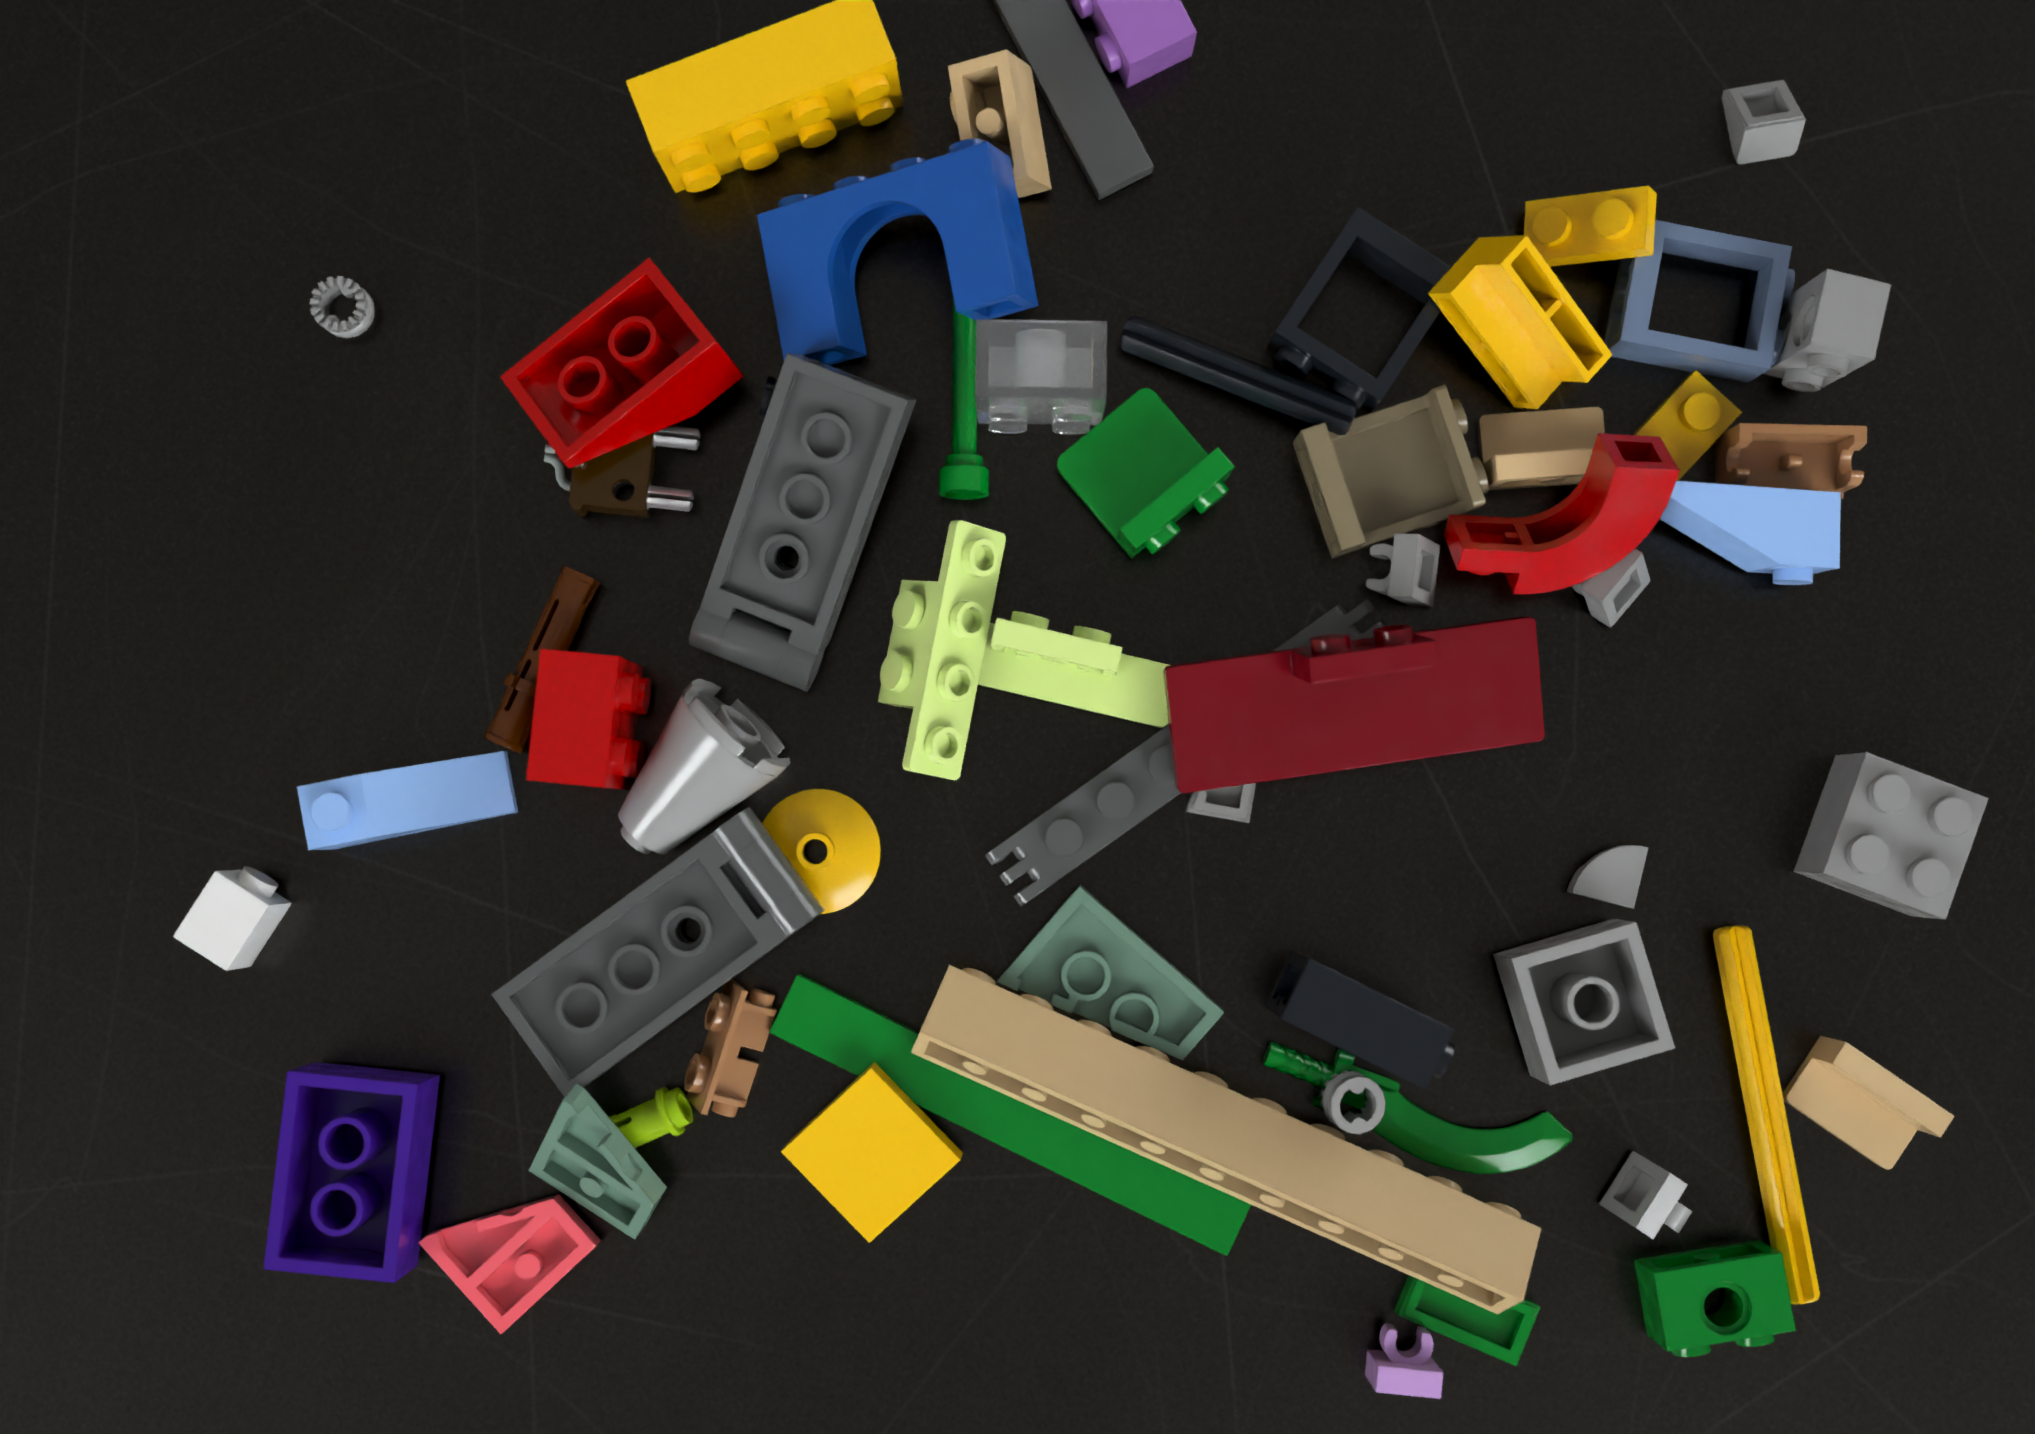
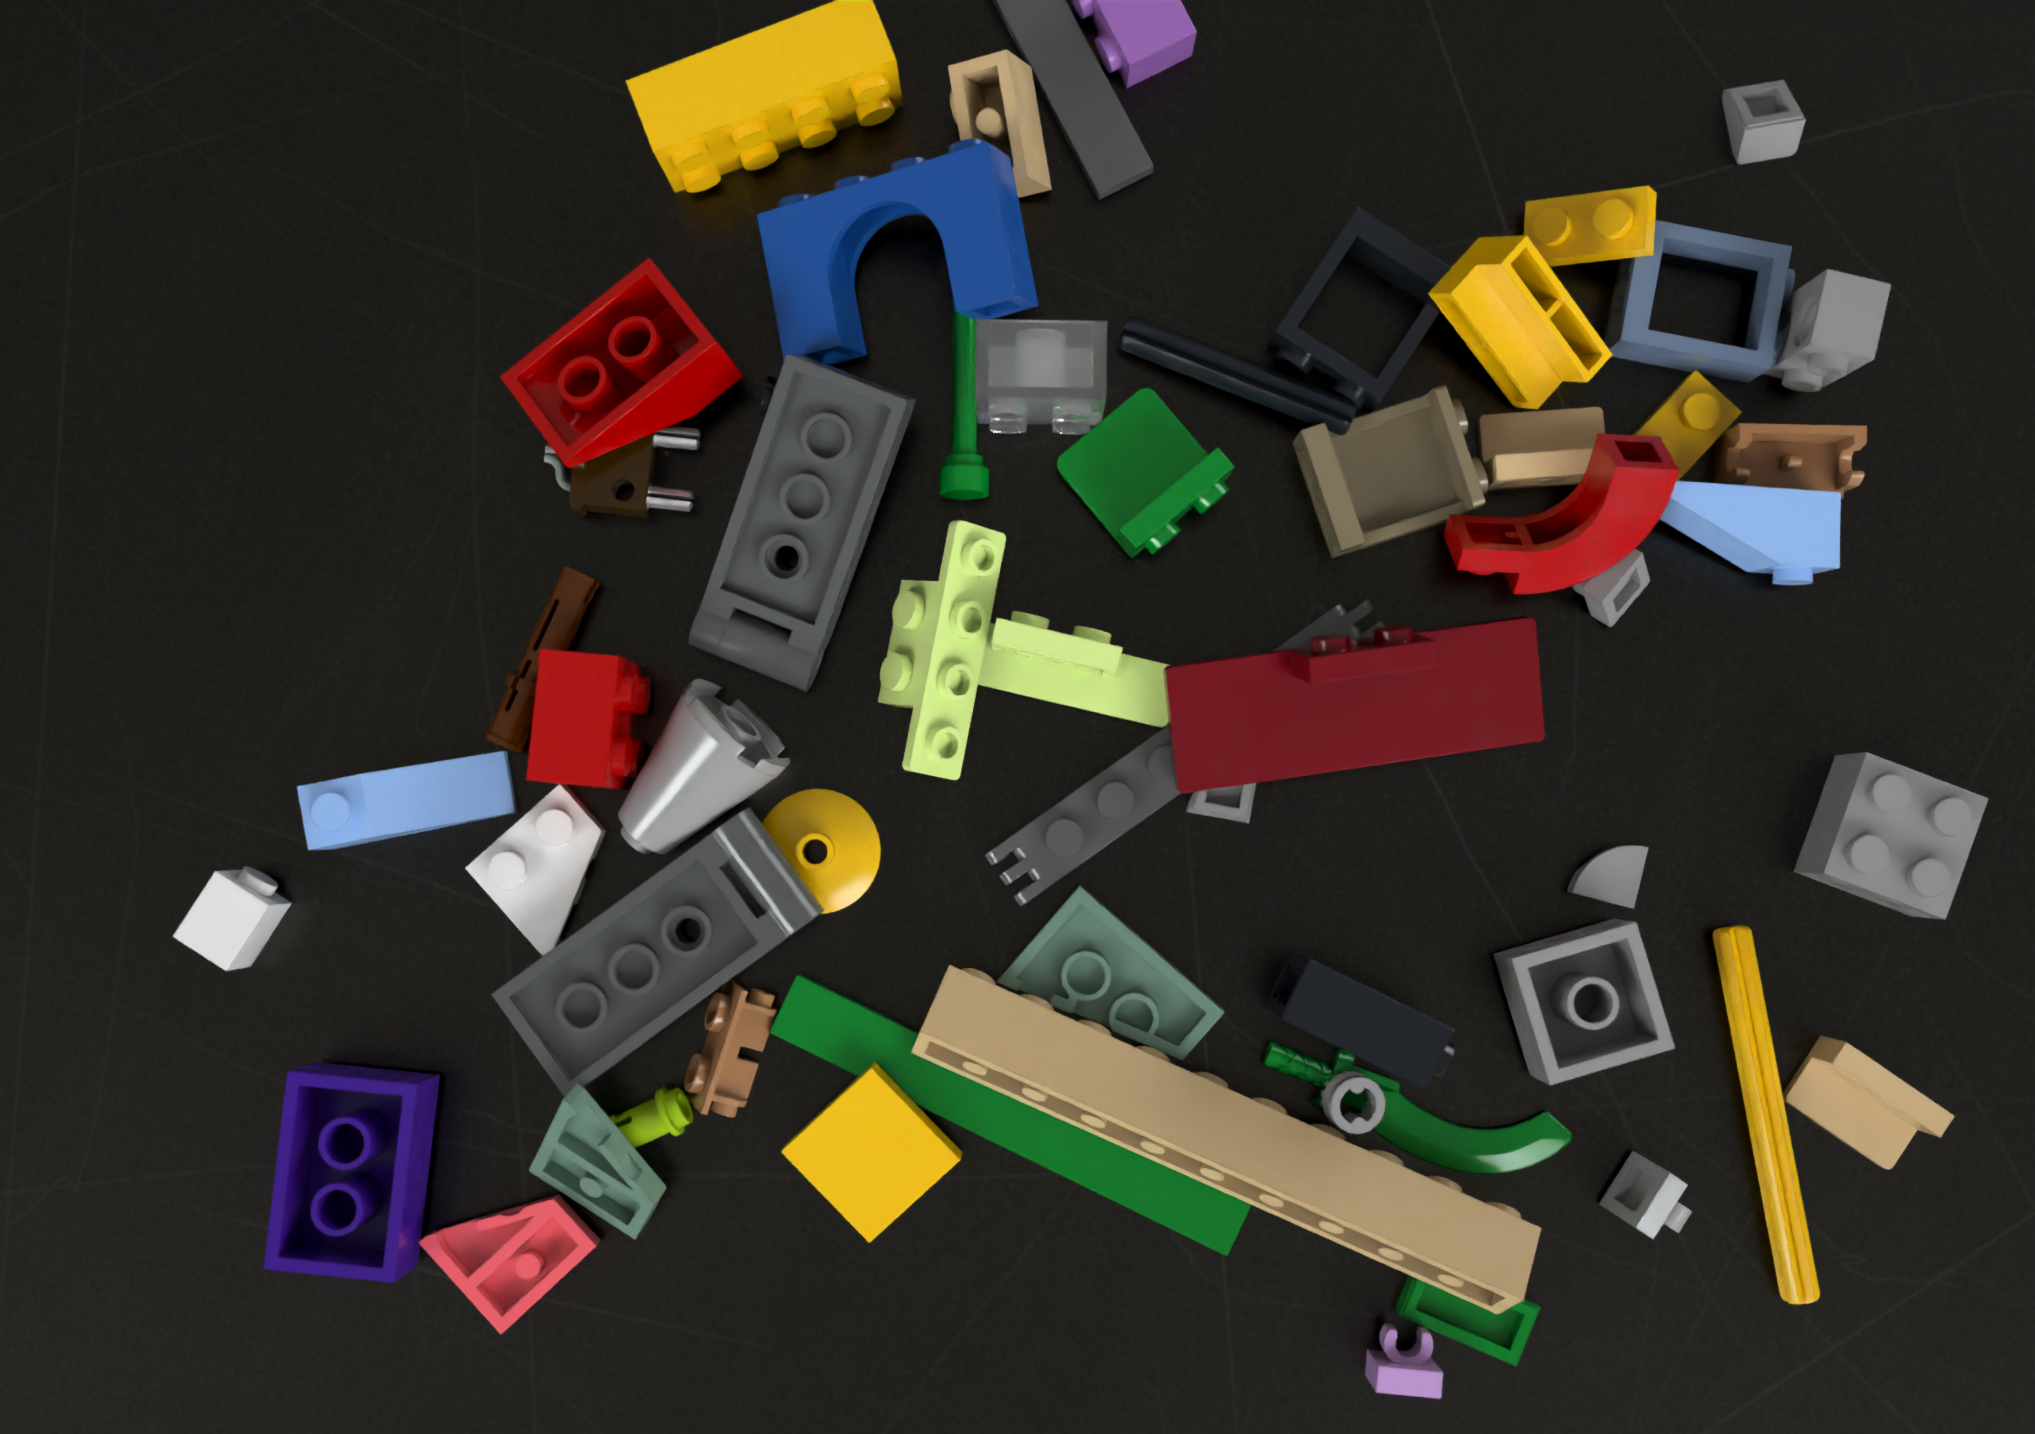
light grey bush [309,276,375,338] -> none
light grey tile [1366,533,1440,607] -> none
green brick [1634,1240,1796,1357] -> none
none -> white wing [465,784,607,956]

